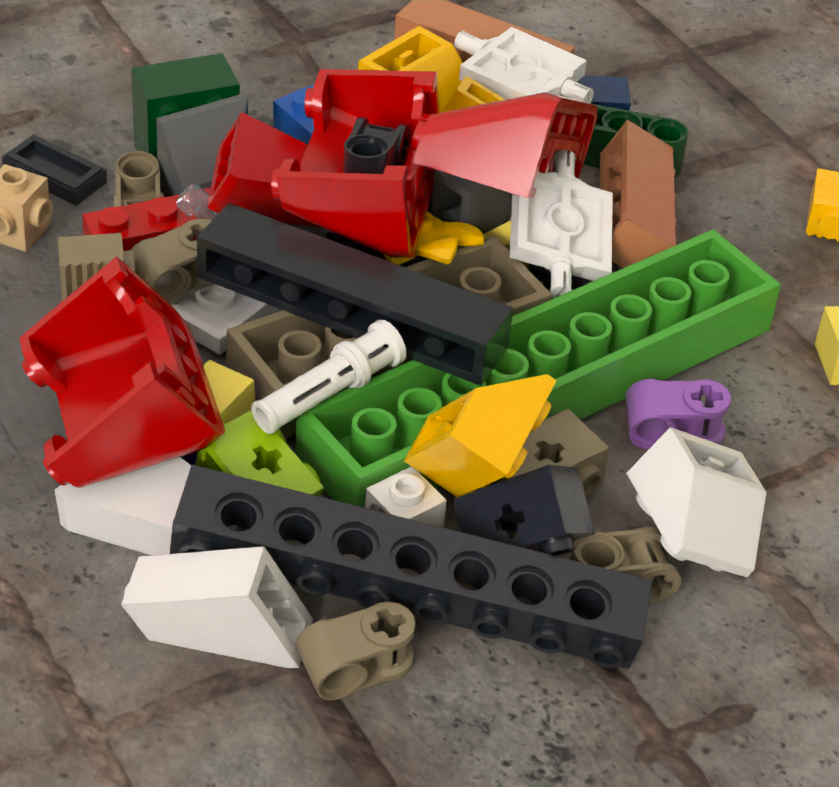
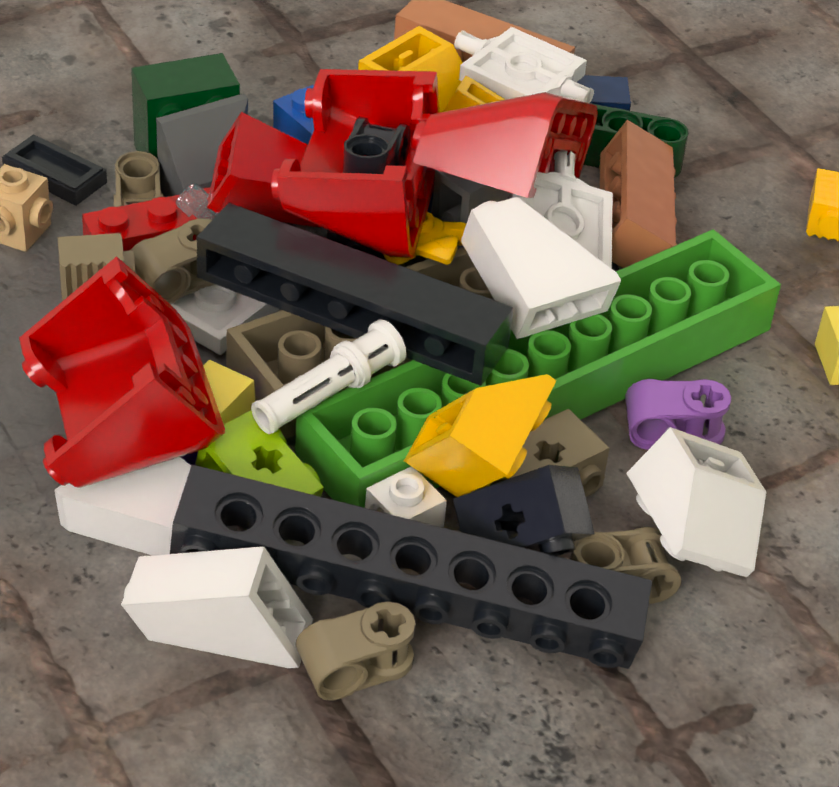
none -> white slope [461,197,621,339]

